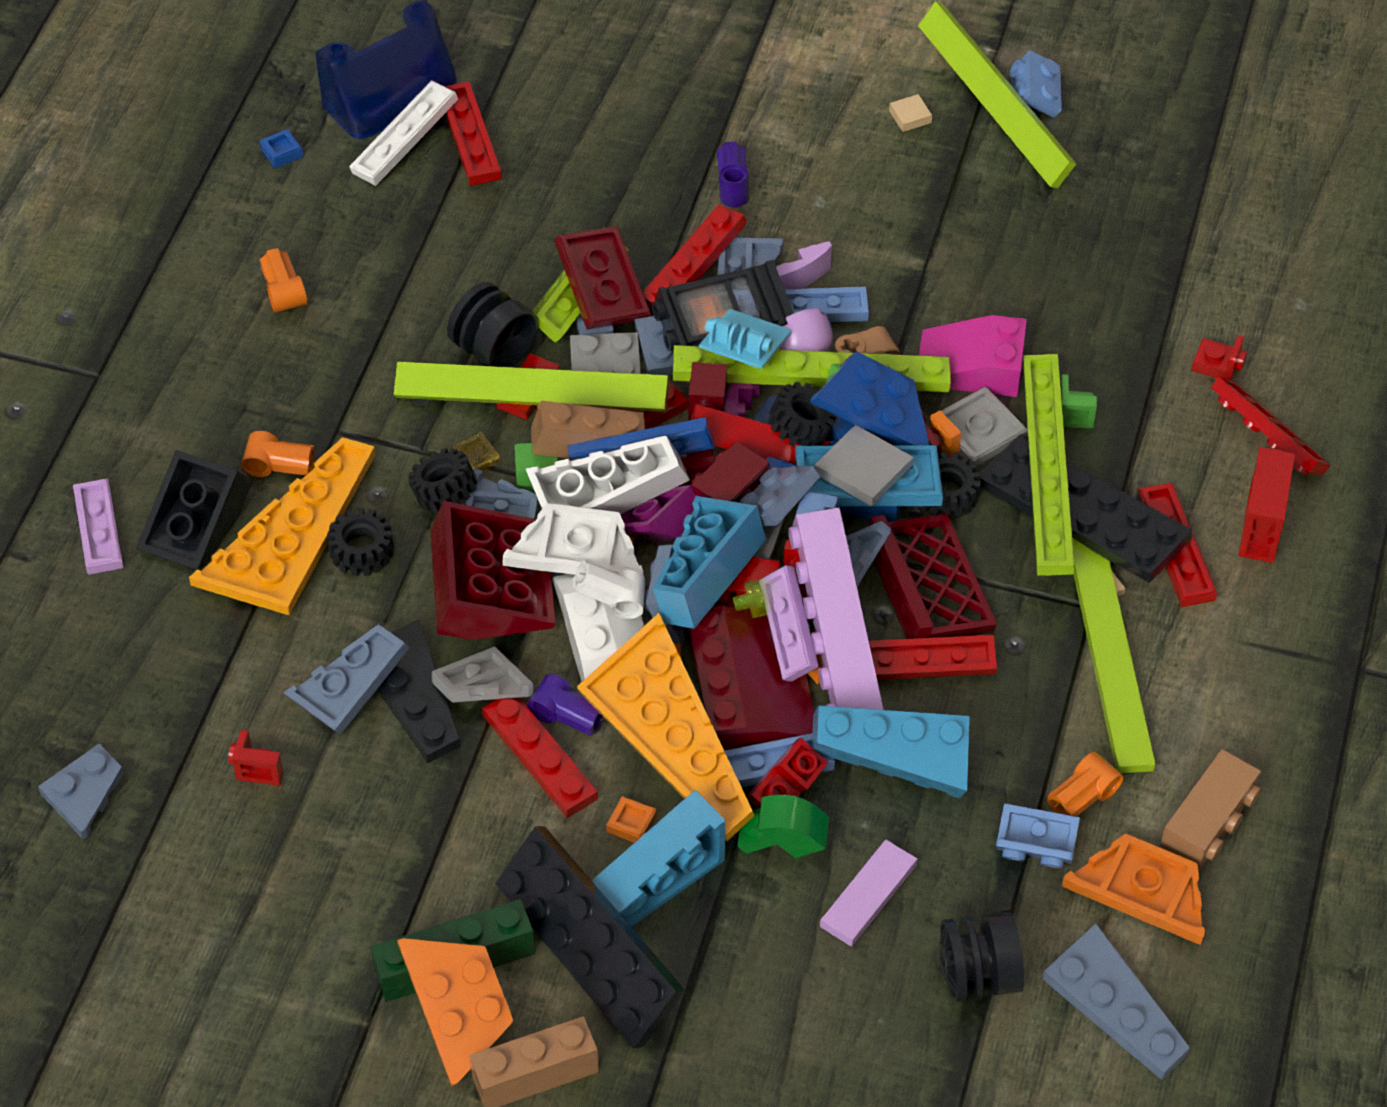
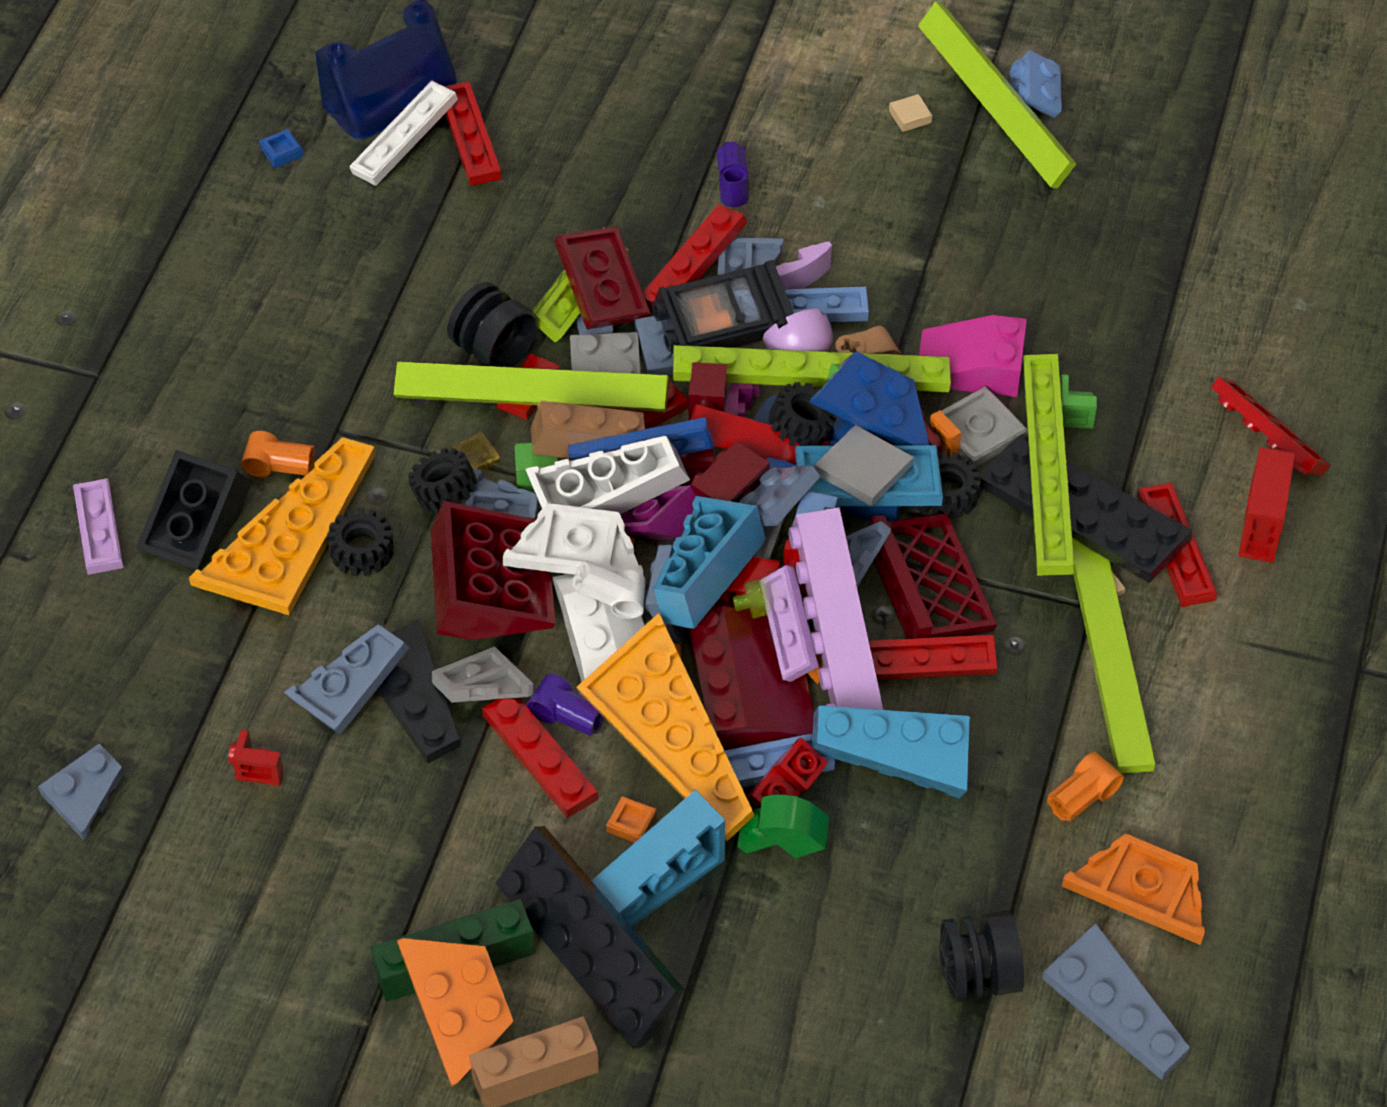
orange piece [260,248,308,313] -> none
medium azure hinge [699,309,792,369] -> none
lavender tile [820,839,917,947] -> none
medium blue bracket [996,803,1080,869] -> none
medium nougat brick [1160,749,1262,871] -> none
red bracket [1191,336,1248,380] -> none

